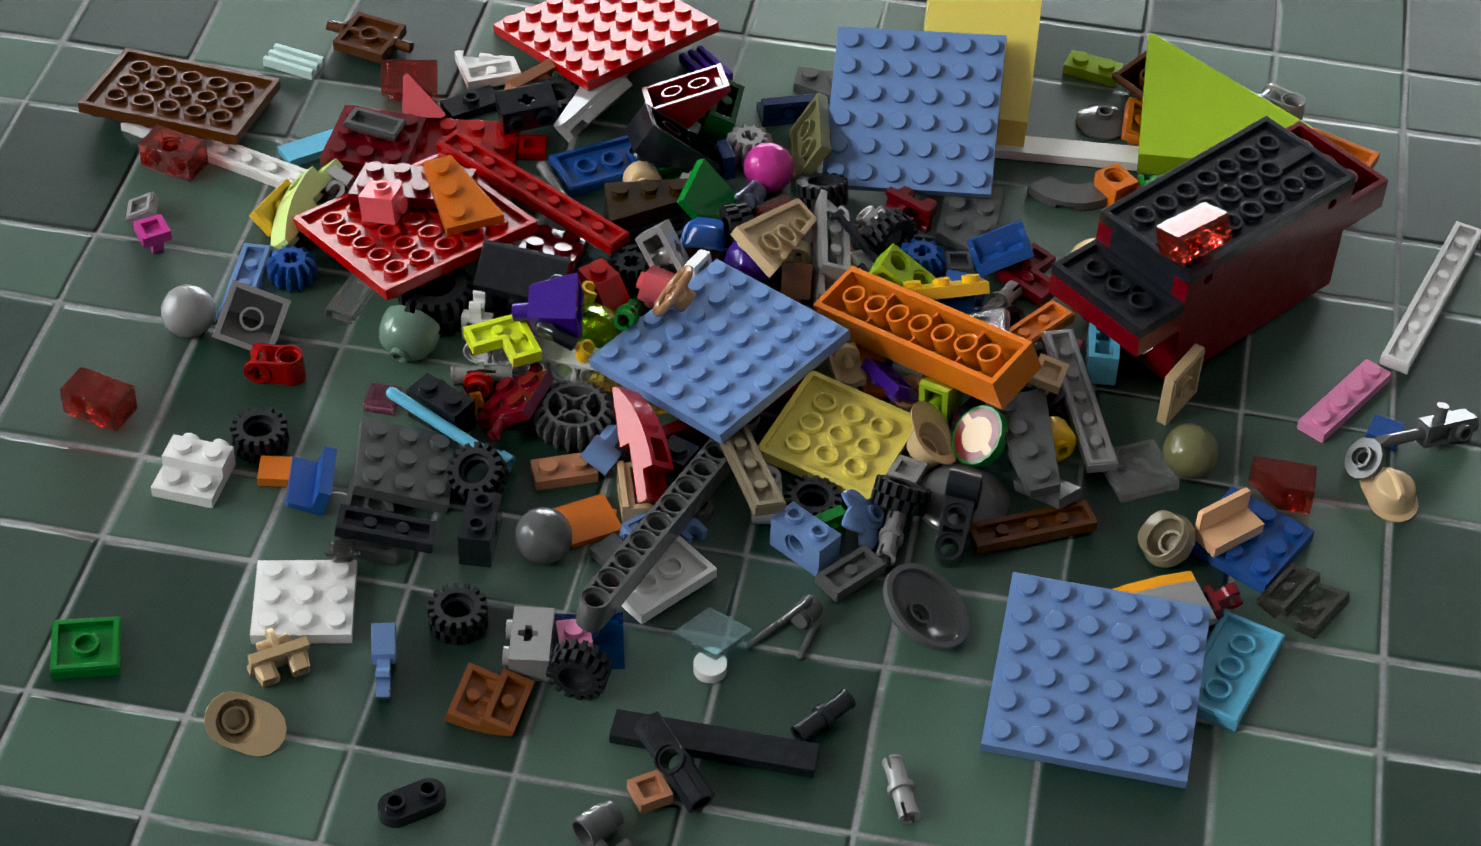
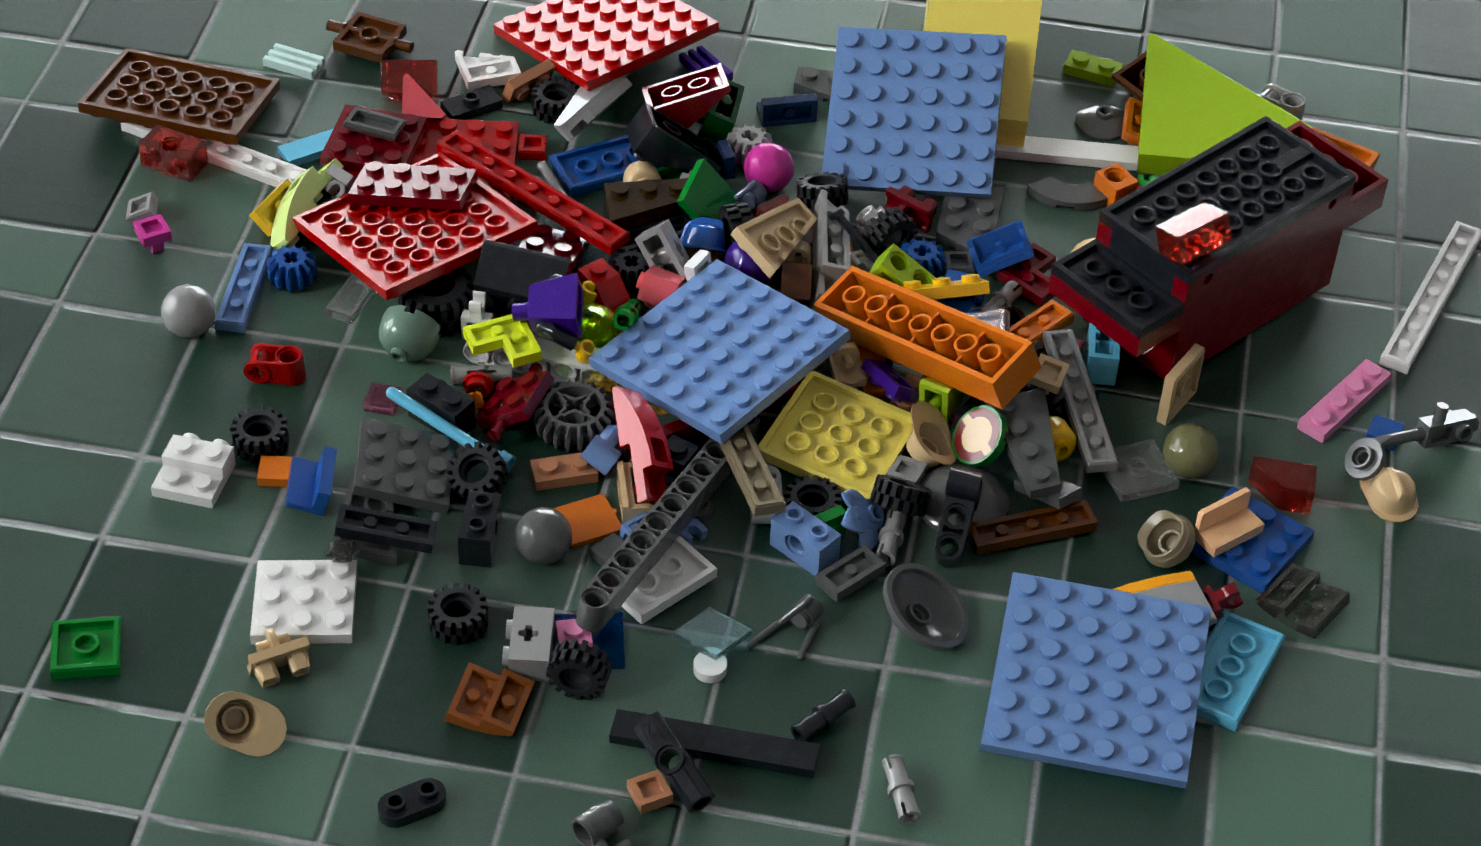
clear red brick [60,366,138,432] -> none
light grey slope [212,279,291,354] -> none
coral brick [358,181,408,225] -> none
medium blue piece [371,623,397,700] -> none
orange wing [422,155,505,236] -> none
black brick [495,81,558,135] -> none
medium nougat piece [652,265,696,317] -> none
olive plate [789,92,832,186] -> none

